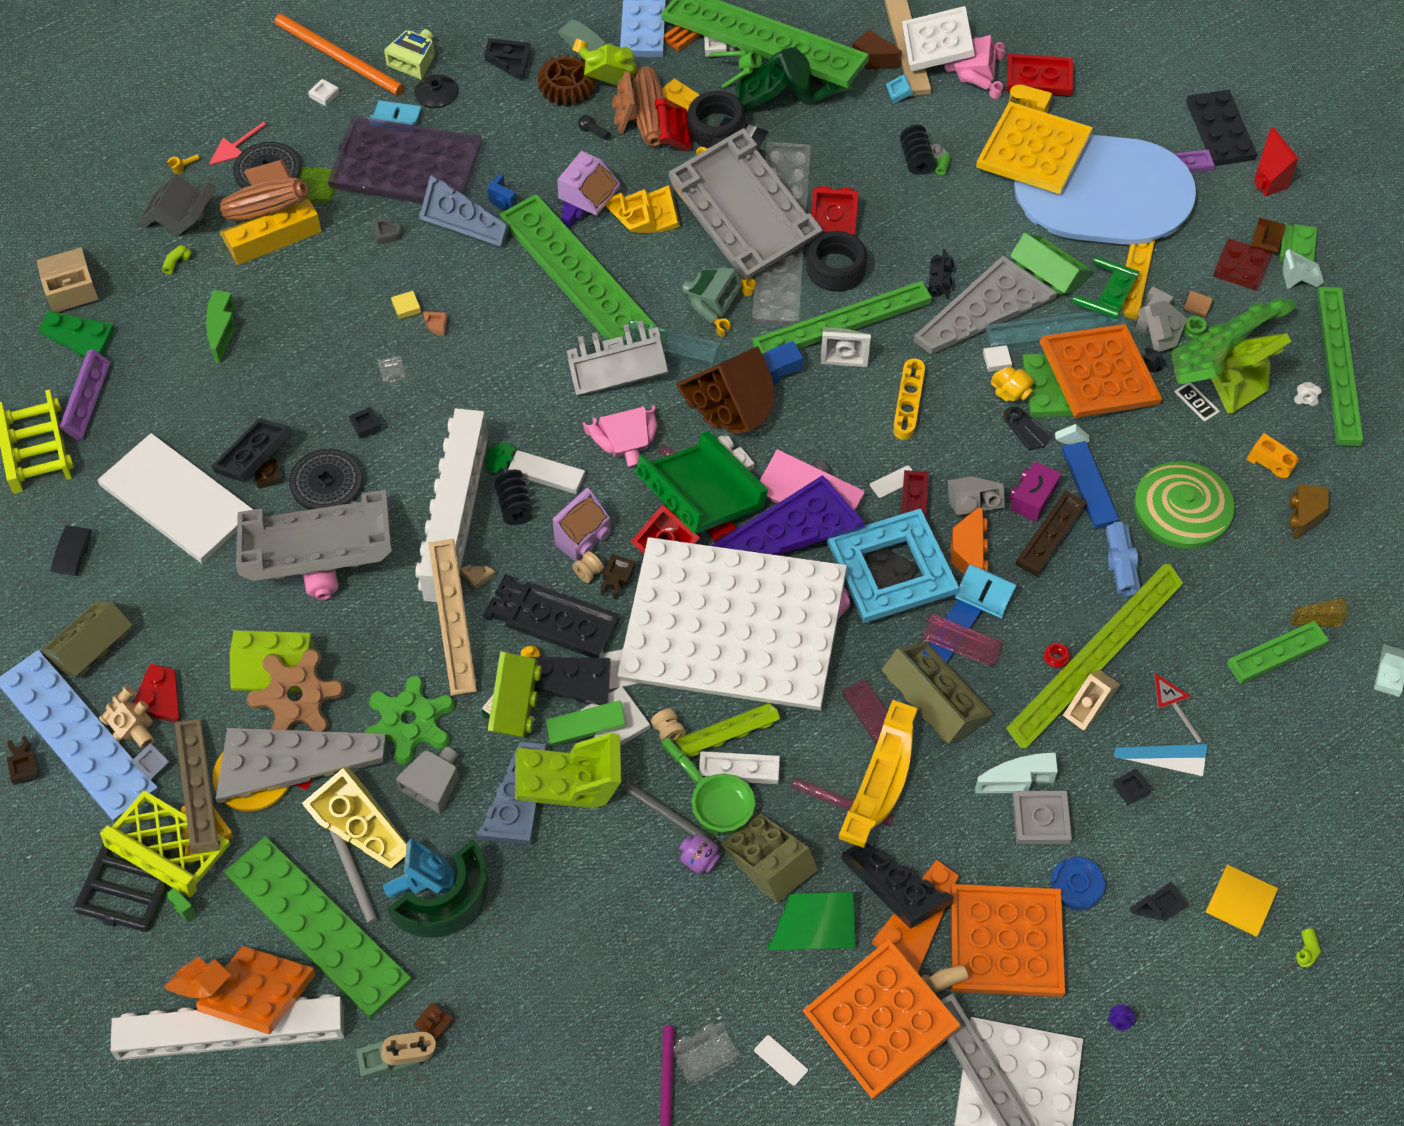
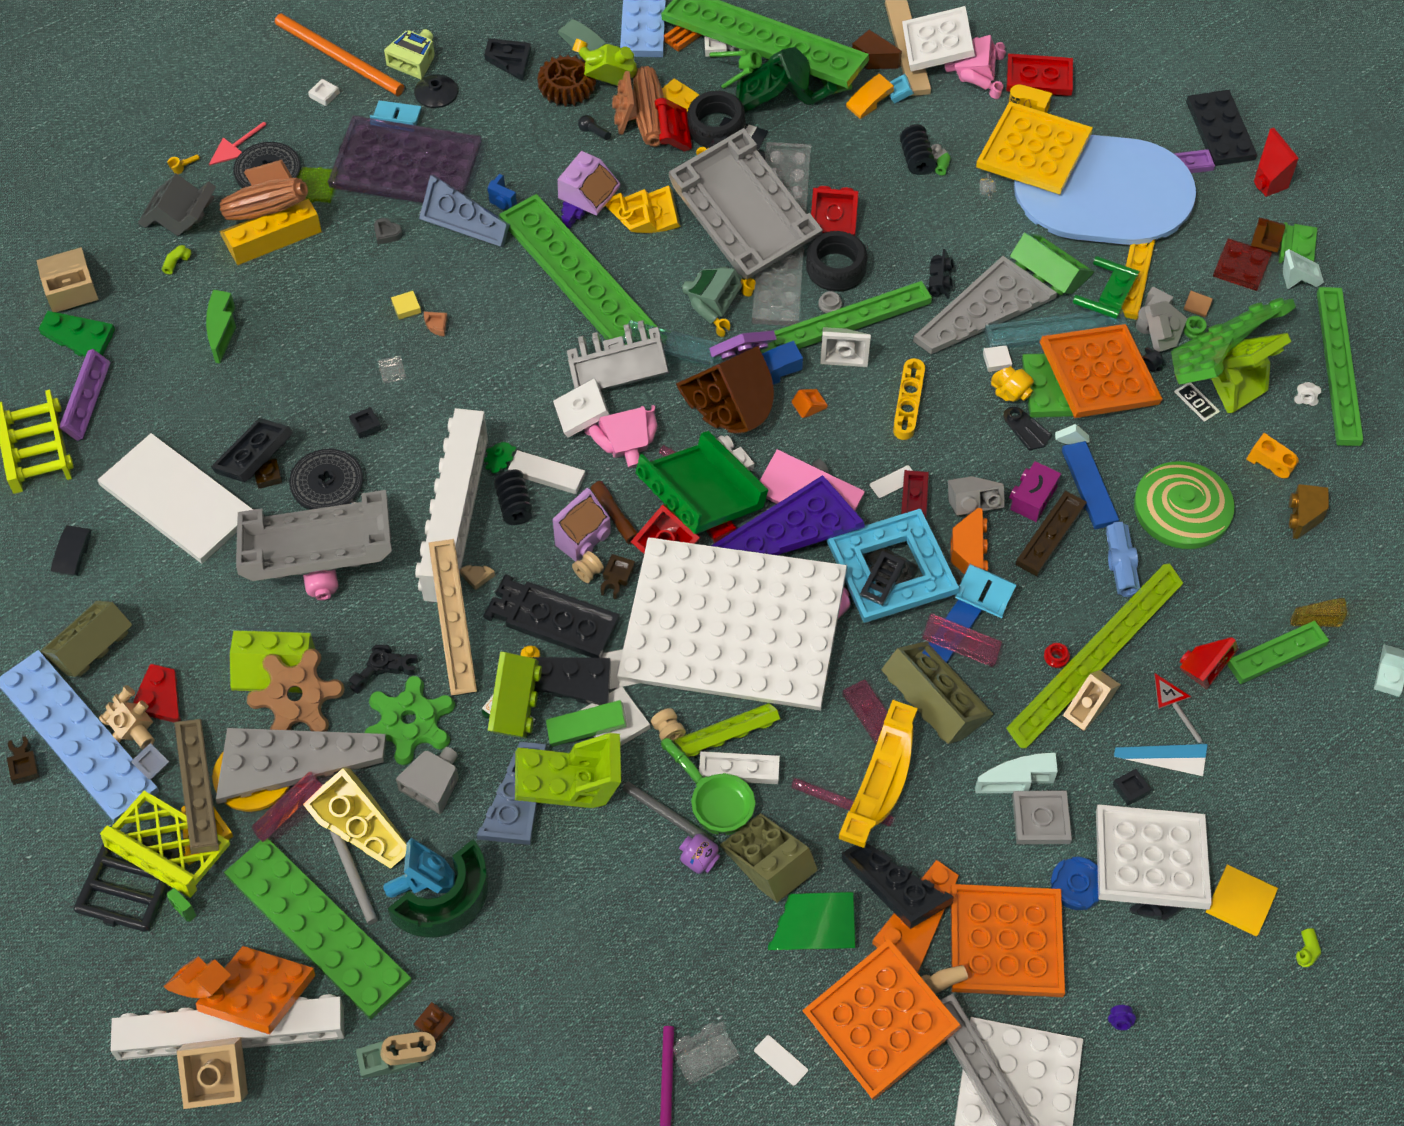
none -> tan brick [177,1037,248,1109]
none -> clear pink tile [252,771,323,842]
none -> black piece [349,644,418,694]
none -> white plate [553,378,610,438]
none -> reddish brown piece [590,481,638,544]
none -> medium lavender plate [709,331,777,360]
none -> orange slope [792,389,828,418]
none -> light grey plate [818,291,842,313]
none -> light orange slope [846,73,894,119]
none -> black slope [860,551,905,606]
none -> clear plate [980,173,996,200]
none -> white plate [1096,805,1211,910]
none -> red slope [1180,637,1239,690]

